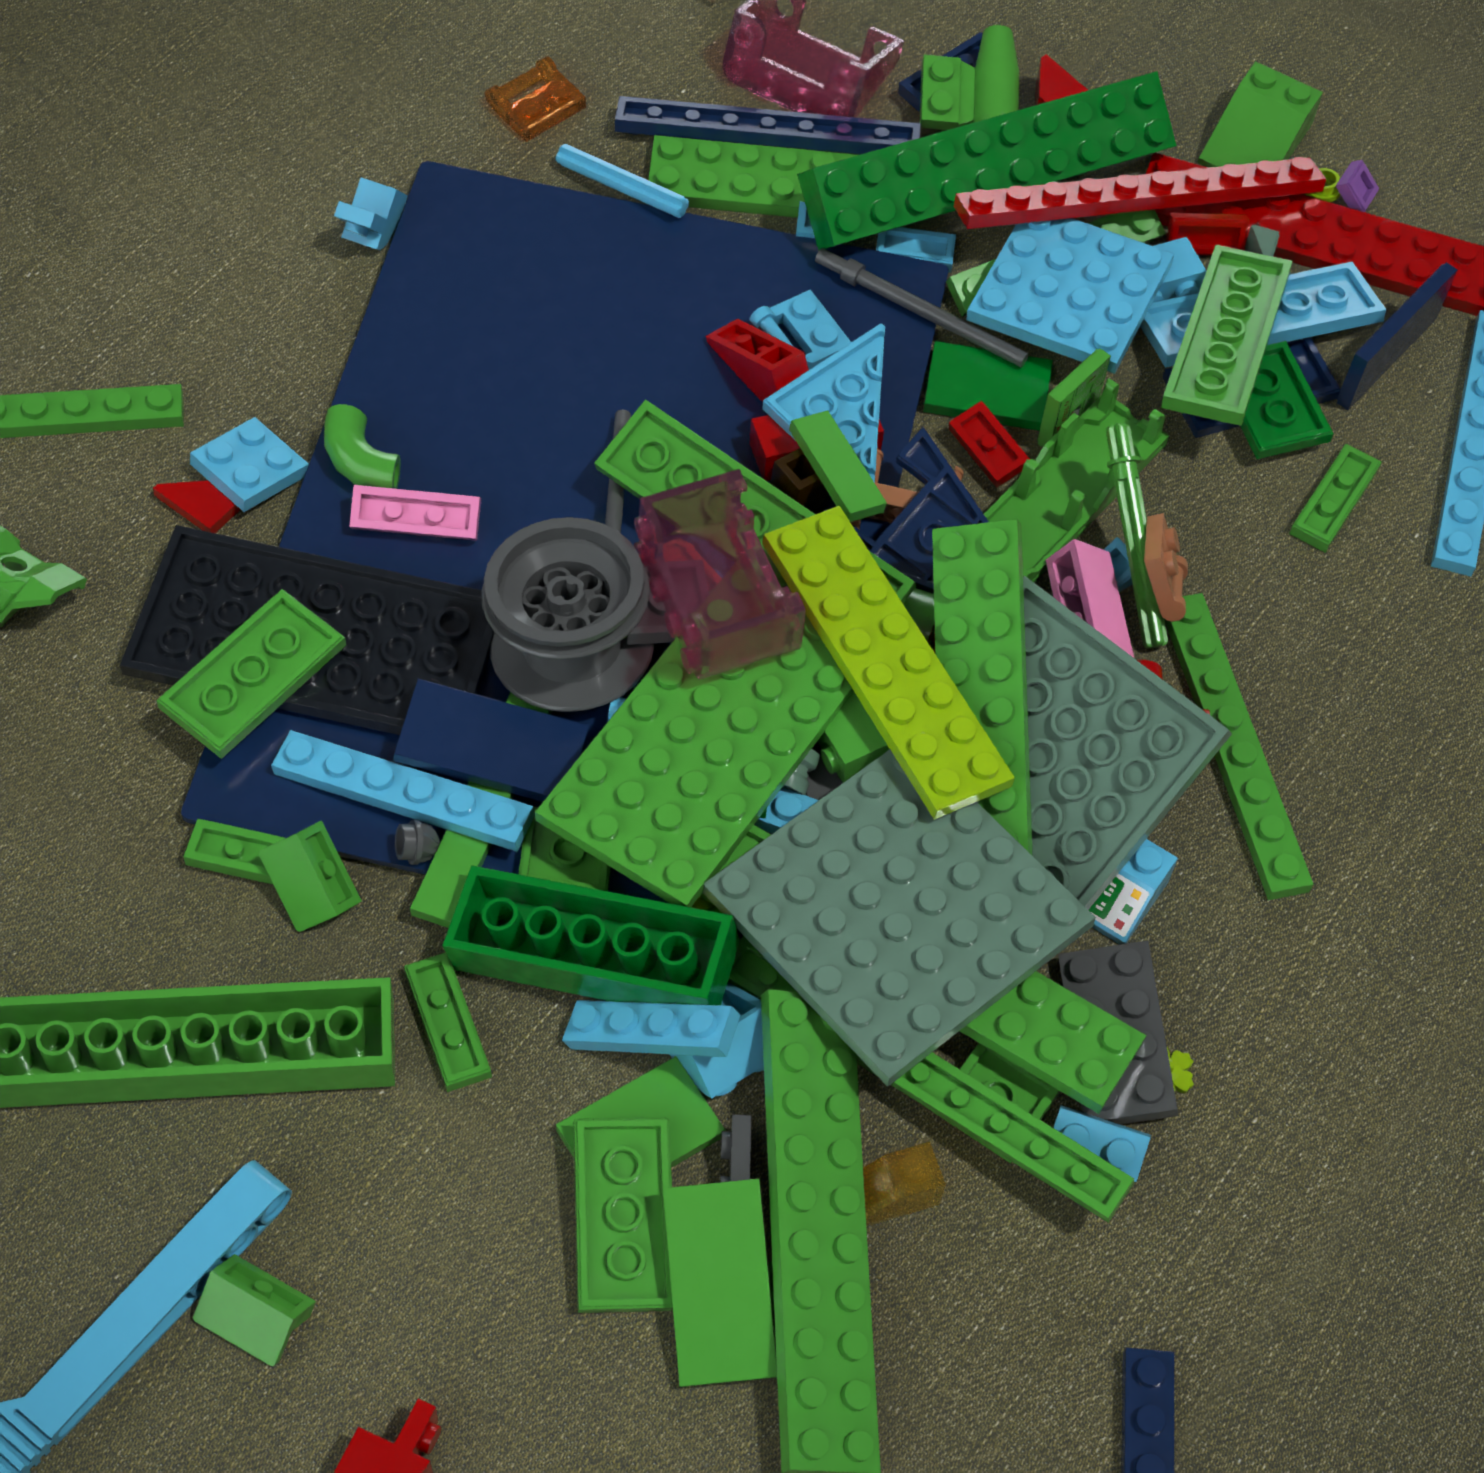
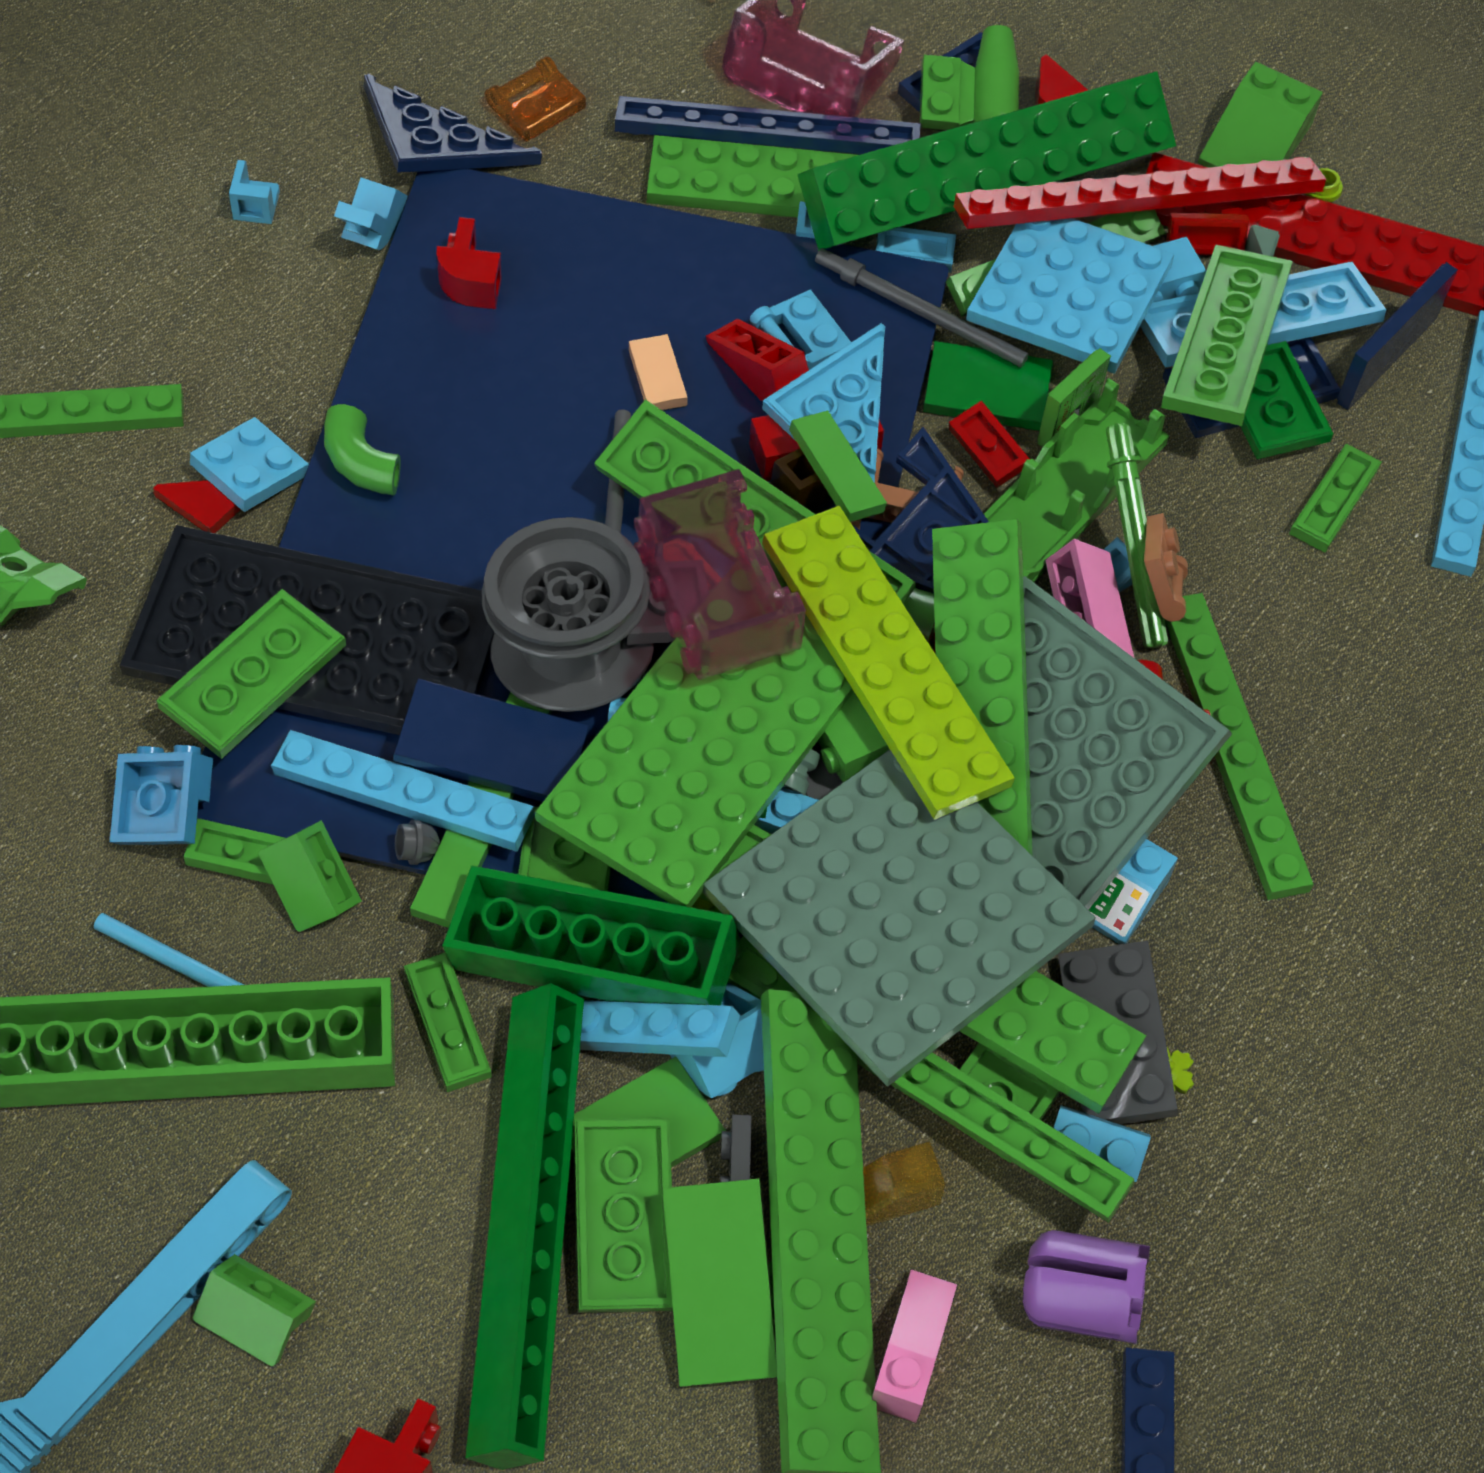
bright pink plate [349,485,481,541] -> none
medium azure axle [556,144,689,218] -> none
medium lavender tile [1336,160,1379,212] -> none
none -> medium azure bar [94,913,244,987]
none -> dark azure plate [110,745,213,845]
none -> medium azure panel [229,160,280,224]
none -> dark blue tile [363,74,542,173]
none -> red brick [437,217,502,309]
none -> green brick [465,983,584,1470]
none -> light nougat tile [628,334,688,410]
none -> bright pink slope [872,1270,957,1423]
none -> medium lavender cylinder [1023,1230,1150,1344]

